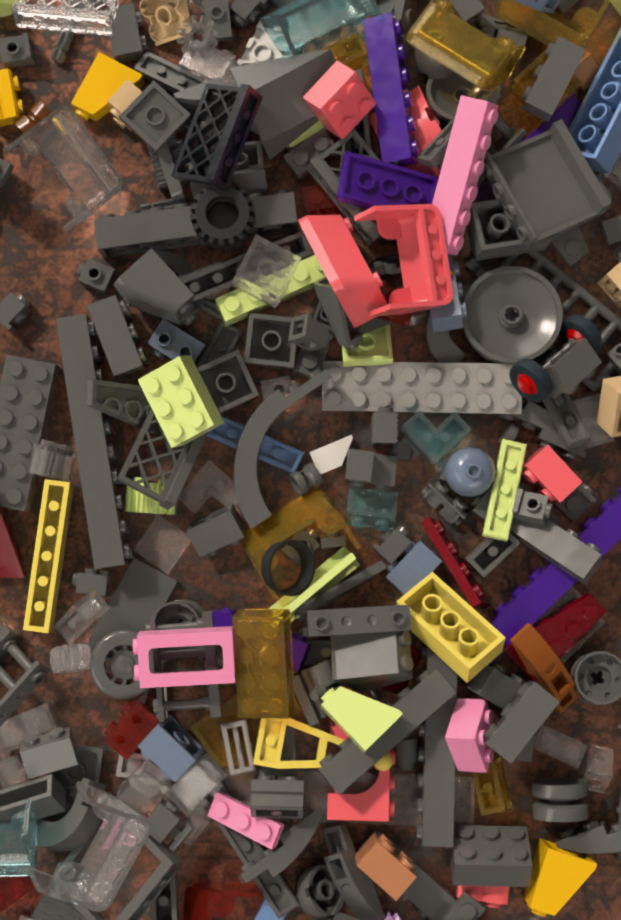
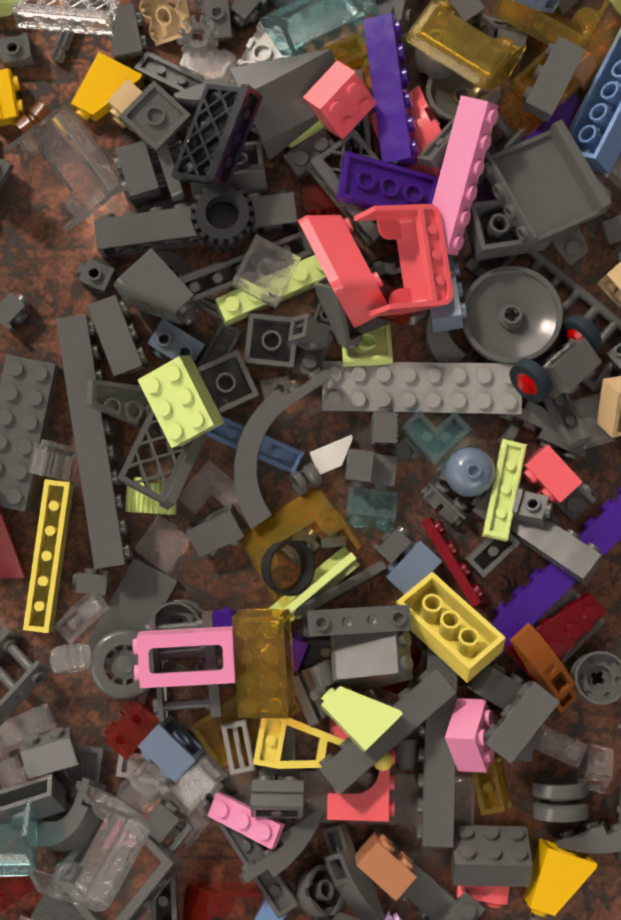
none -> dark grey brick [113,141,163,208]

